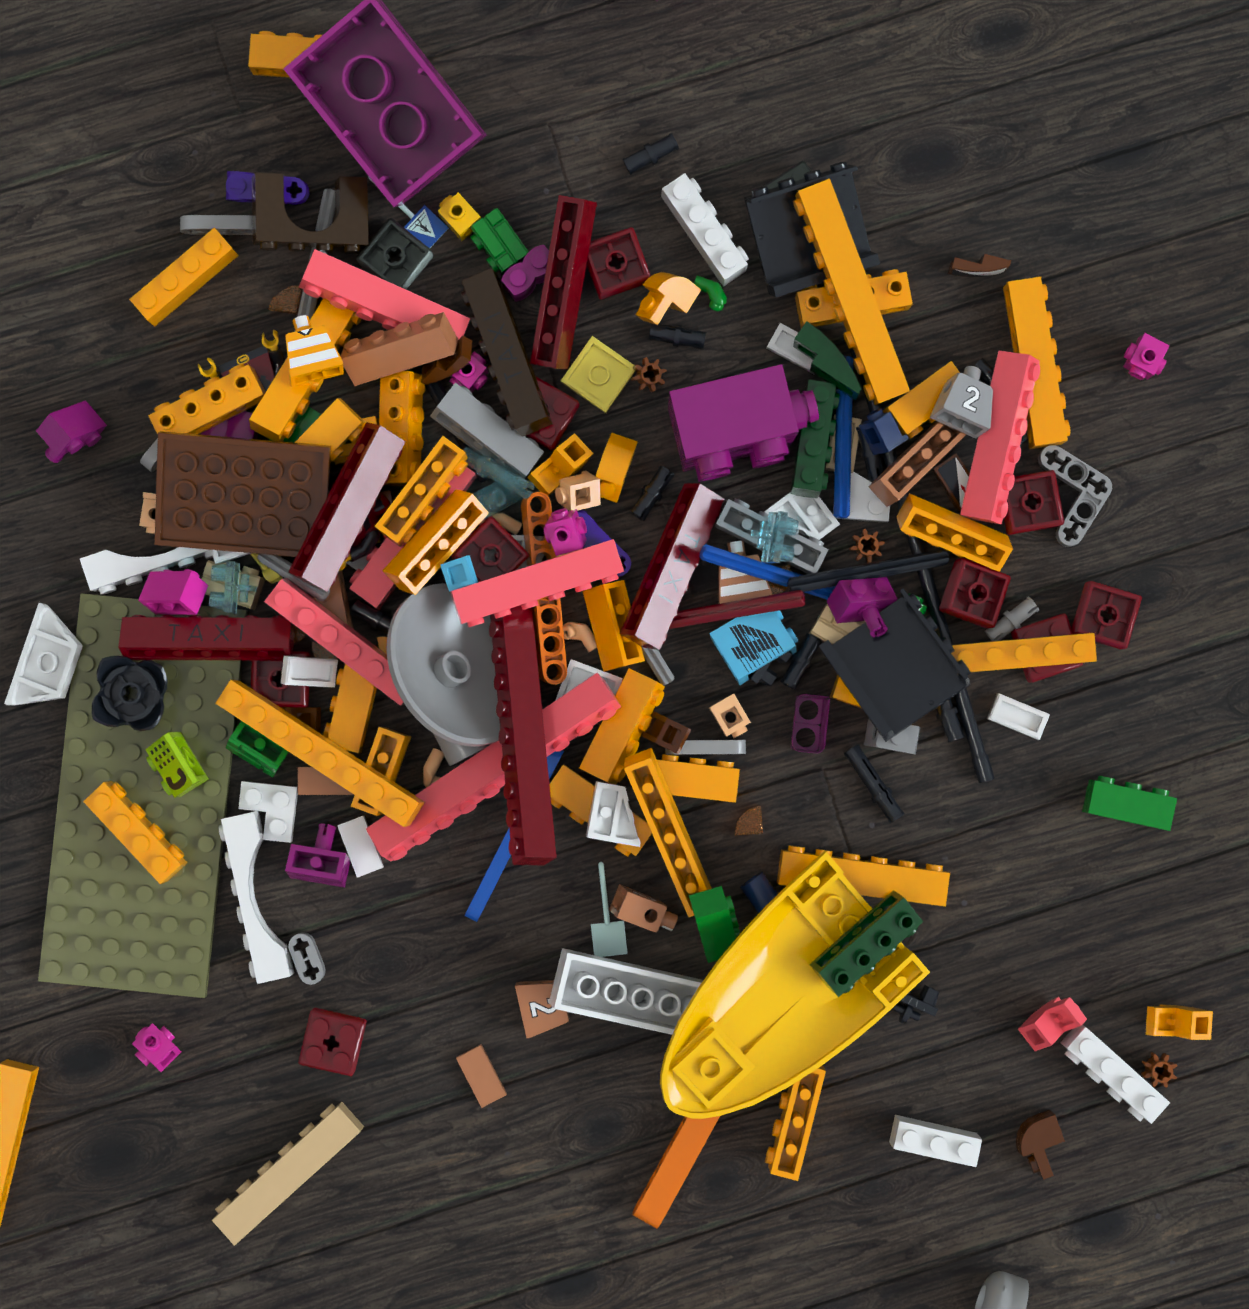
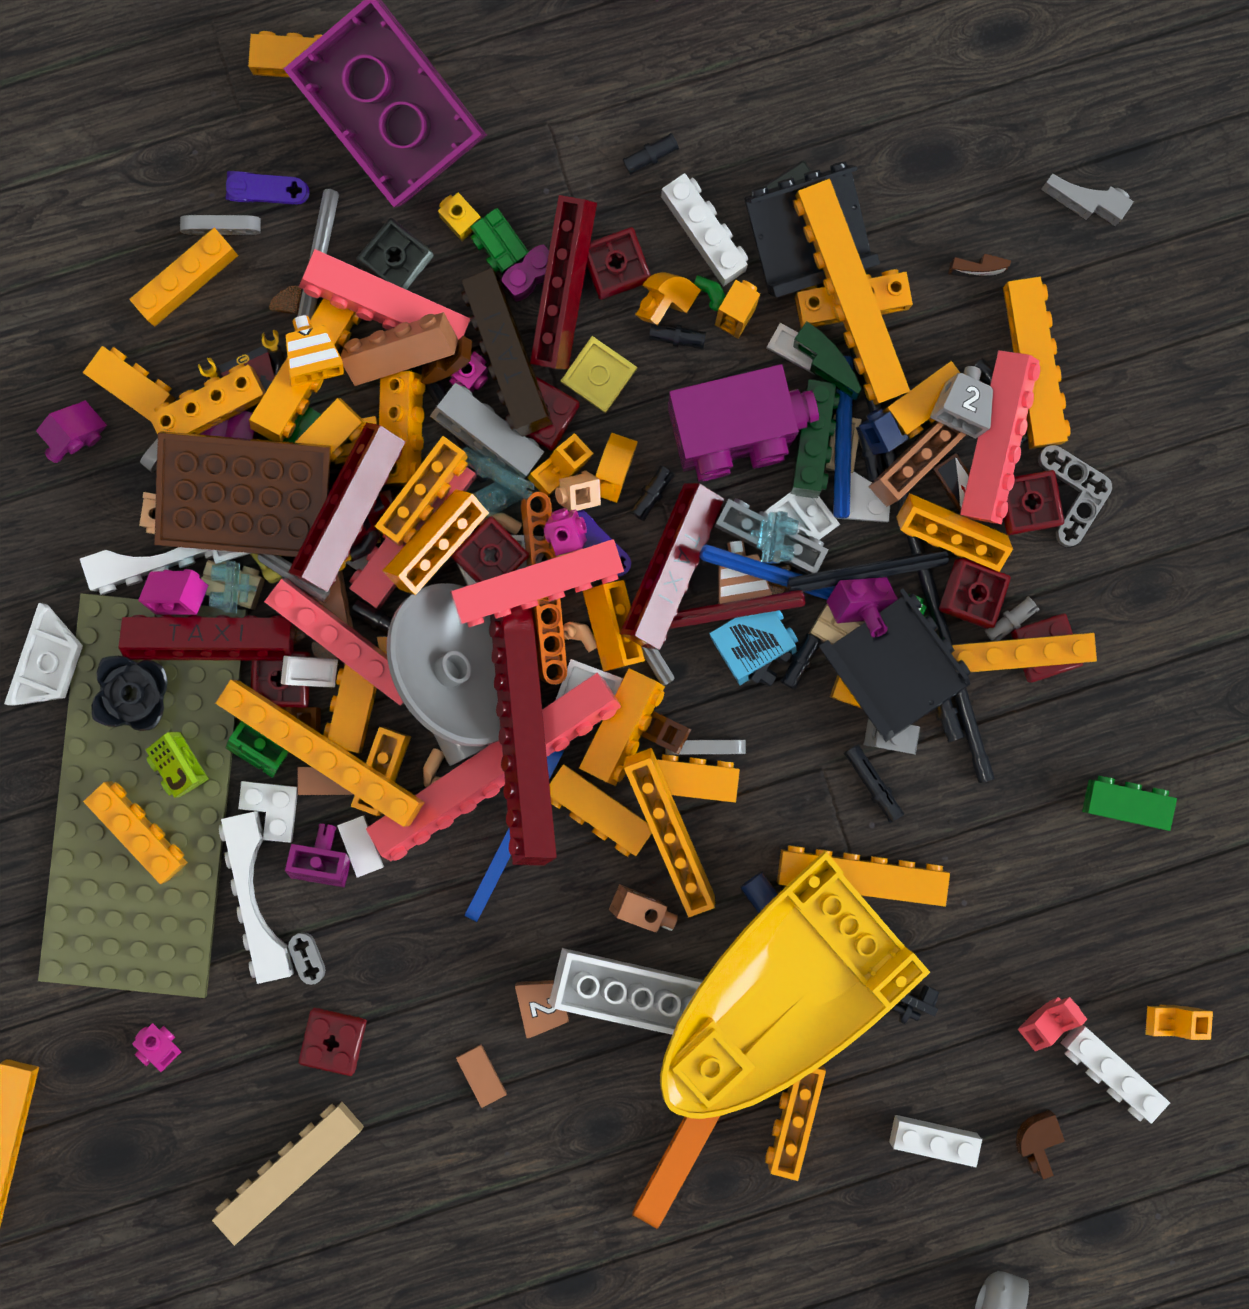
dark brown arch [252,172,368,253] -> none
piece [368,176,449,249] -> none
medium azure tile [440,555,478,592] -> none
white wing [586,781,641,847] -> none
light aqua piece [591,862,628,957] -> none
dark orange gear [631,357,667,392] -> none
green brick [689,886,740,963] -> none
light nougat brick [709,694,751,739] -> none
clear orange tile [735,805,763,836] -> none
magenta piece [790,694,830,753] -> none
dark green brick [809,890,923,997] -> none
dark orange gear [849,529,885,563] -> none
white tile [987,693,1050,740] -> none
dark red brick [1071,581,1142,649] -> none
dark pink brick [1123,333,1170,380] -> none
dark orange gear [1141,1052,1177,1088] -> none
none -> light orange brick [83,346,176,421]
none -> light orange brick [715,280,760,339]
none -> light grey slope [1041,173,1134,226]

